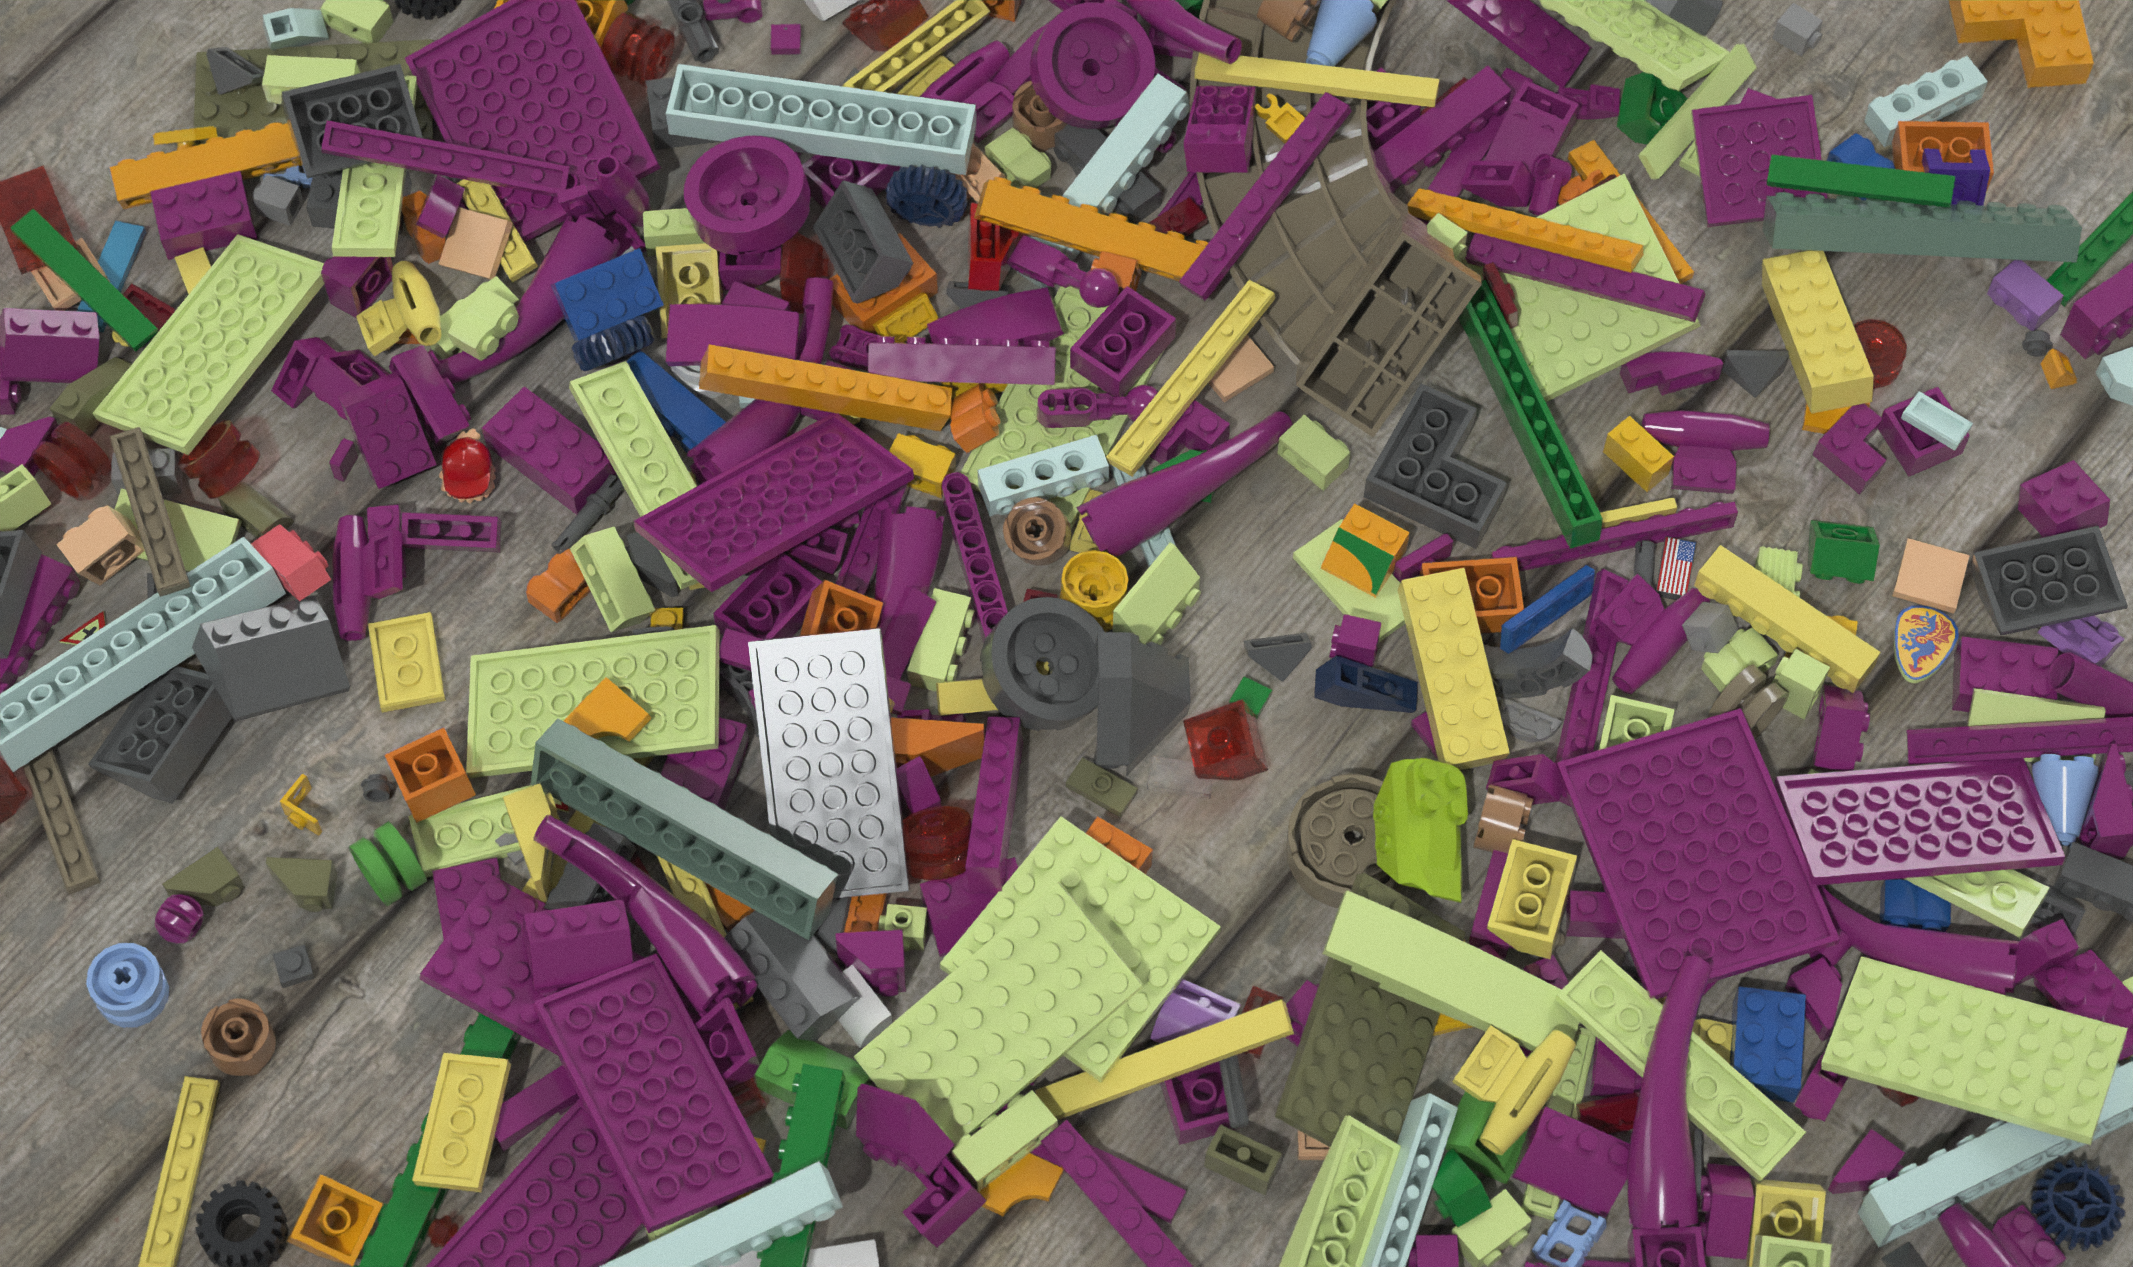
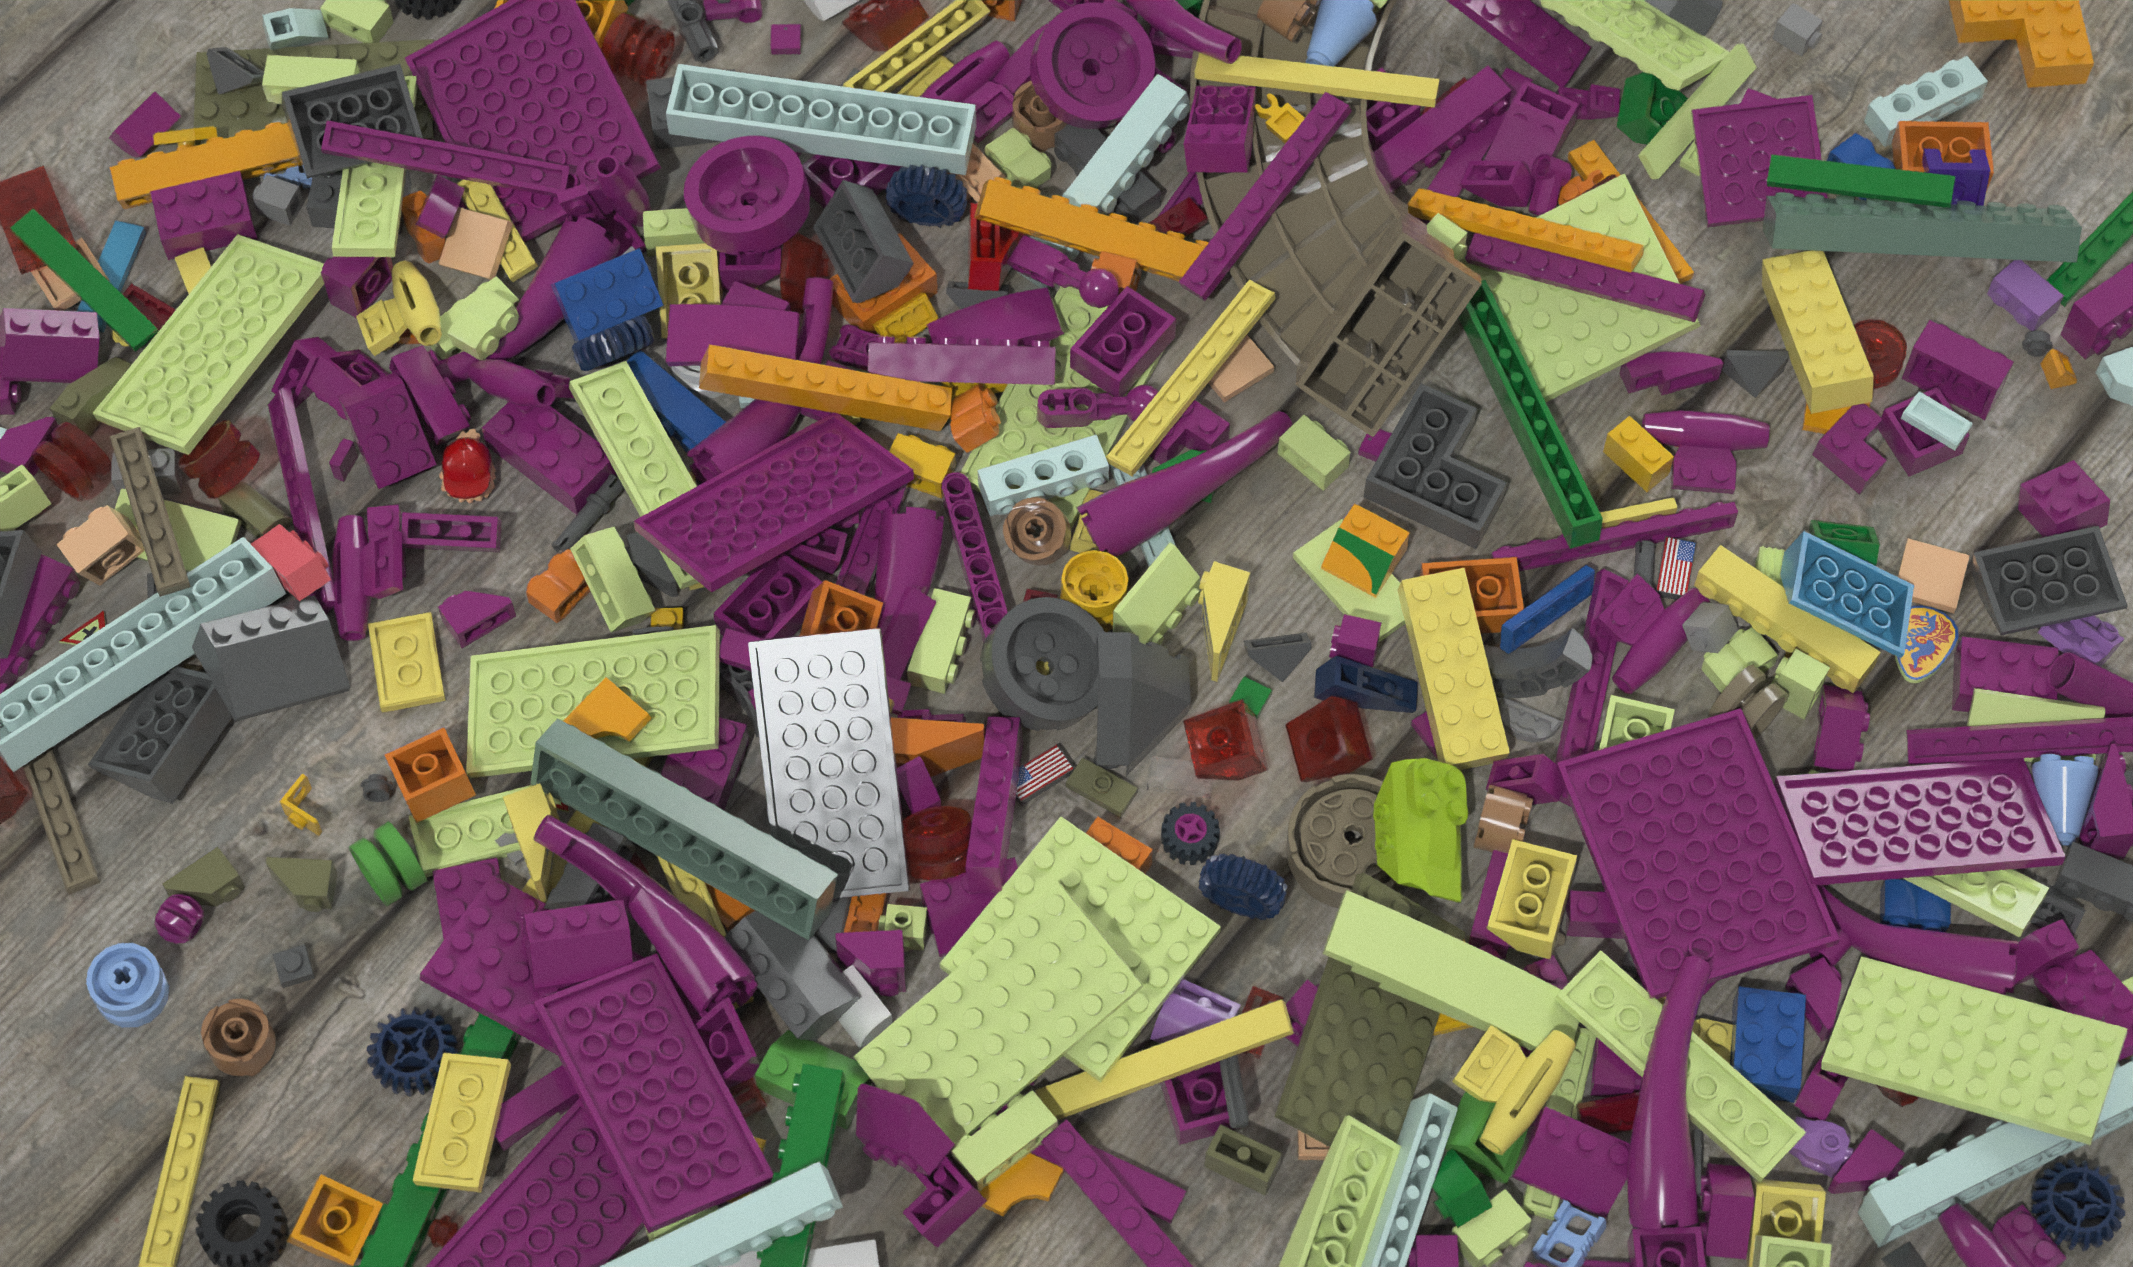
light yellow tile [936,678,998,716] -> none
magenta plate [1394,533,1453,583] -> none
dark red plate [1483,262,1518,329] -> none
none -> magenta brick [109,91,181,158]
none -> magenta tile [268,388,336,615]
none -> dark blue gear [367,1006,459,1097]
none -> magenta slope [438,590,516,649]
none -> magenta plate [468,359,574,407]
none -> tile [1016,744,1075,806]
none -> black wheel [1161,802,1220,865]
none -> light yellow slope [1198,561,1250,682]
none -> dark blue gear [1198,854,1287,920]
none -> clear red slope [1285,696,1373,782]
none -> magenta tile [1358,429,1392,462]
none -> dark azure slope [1780,531,1914,658]
none -> medium lavender hand [1788,1116,1854,1178]
none -> magenta brick [1902,320,2014,420]

